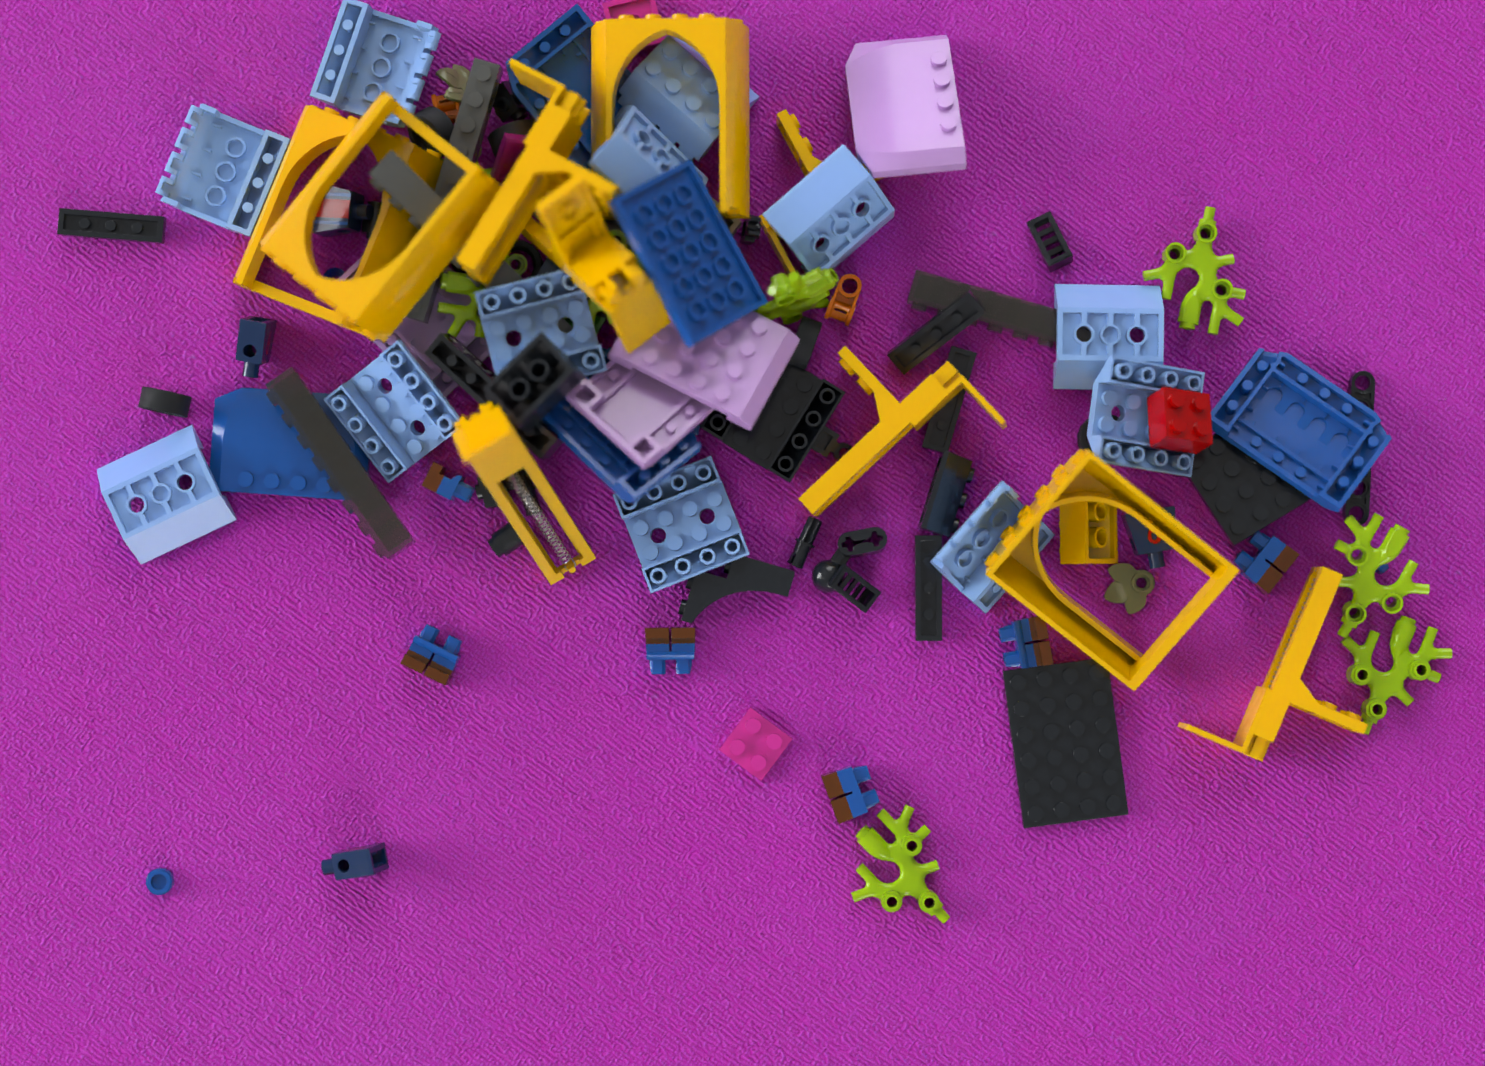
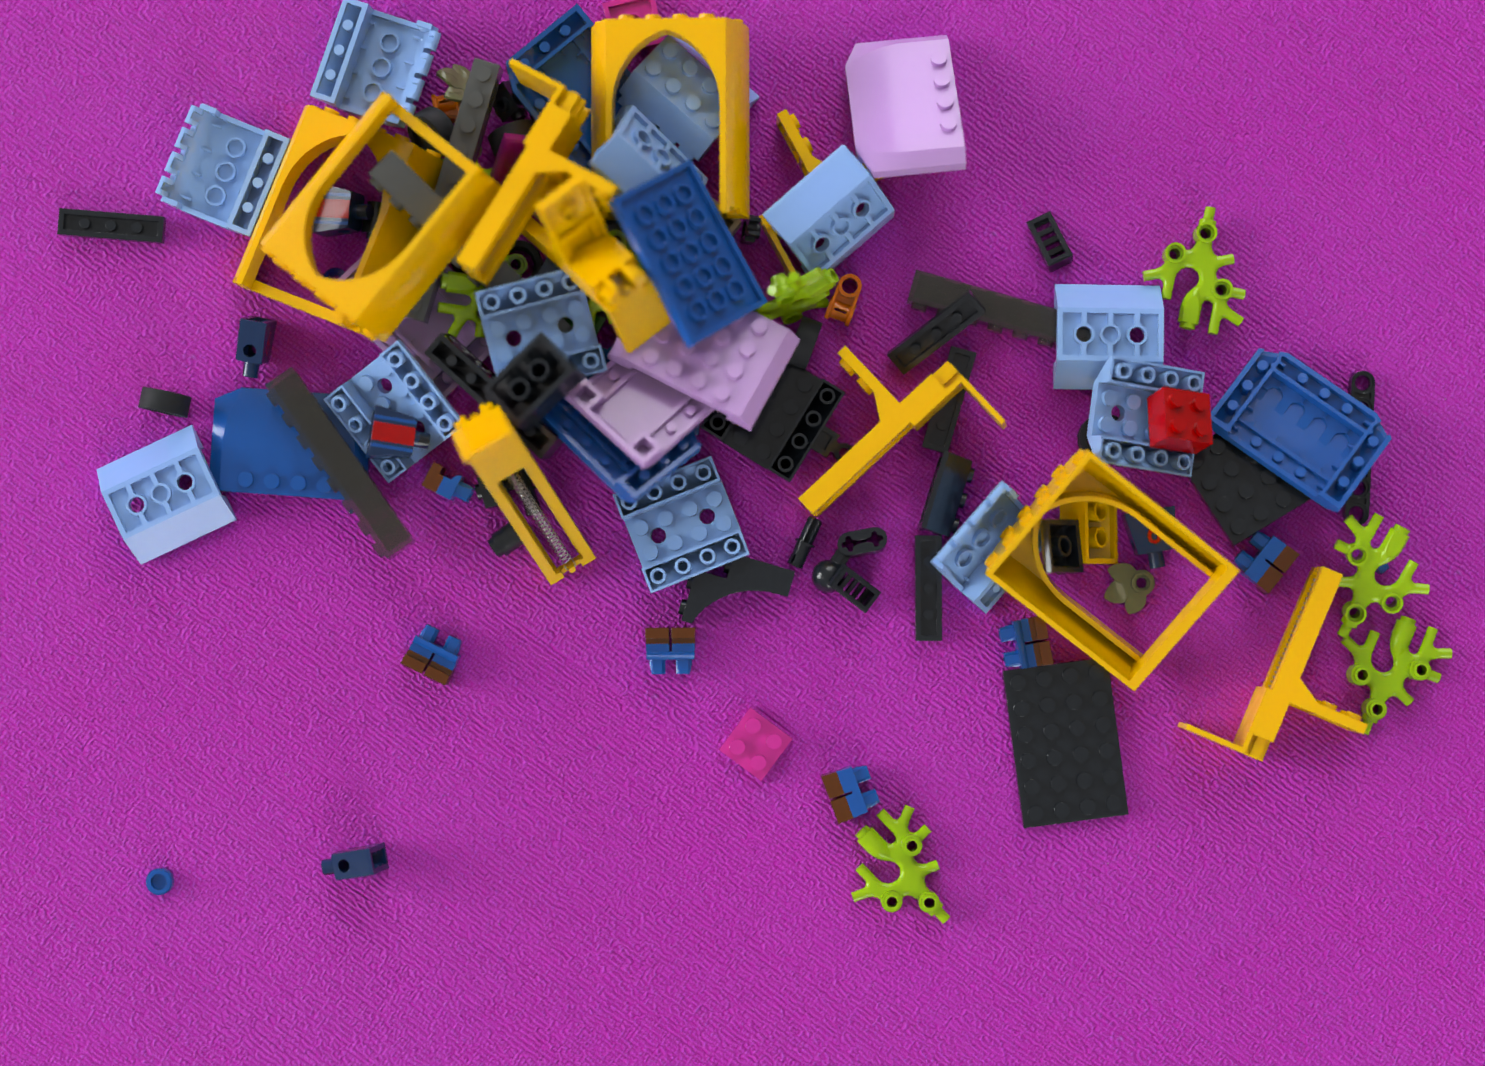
none -> torso [366,405,430,459]
none -> black slope [1040,519,1084,575]

